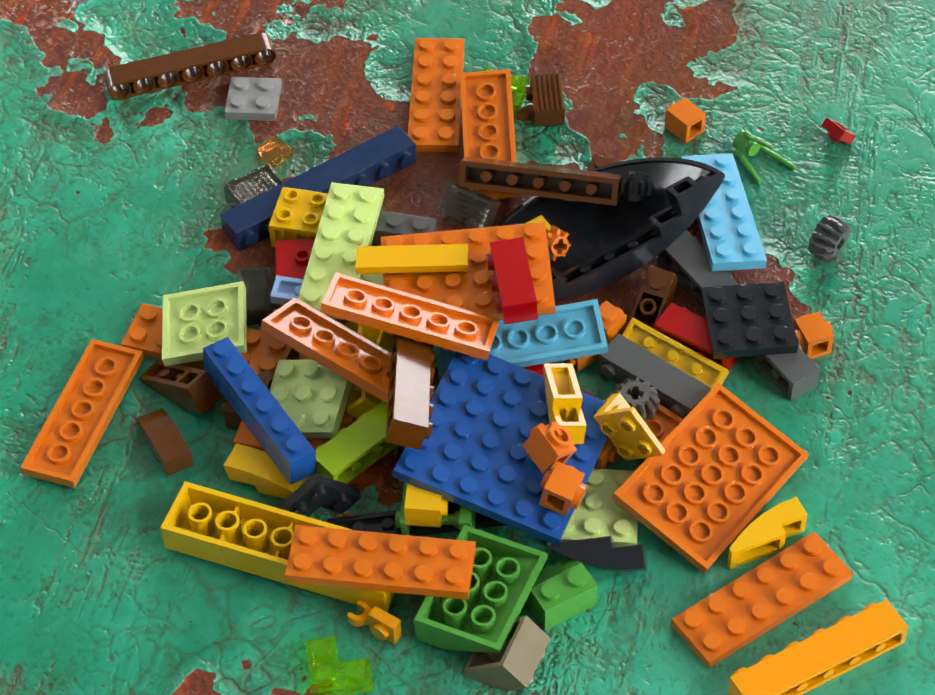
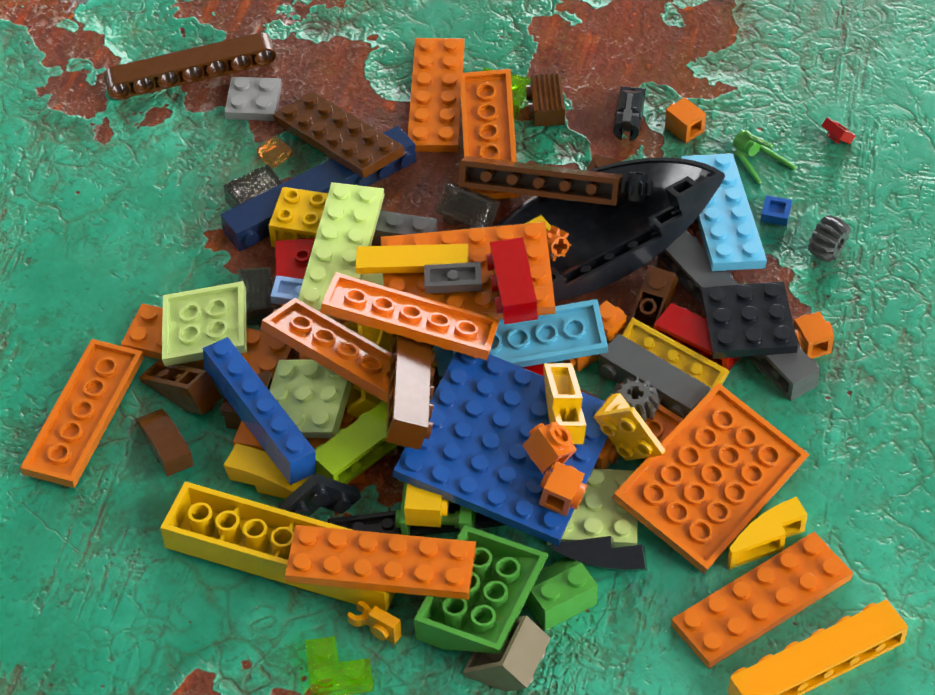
none -> reddish brown plate [273,92,405,178]
none -> dark grey plate [424,262,482,294]
none -> black plate [613,86,646,141]
none -> blue plate [761,195,792,226]

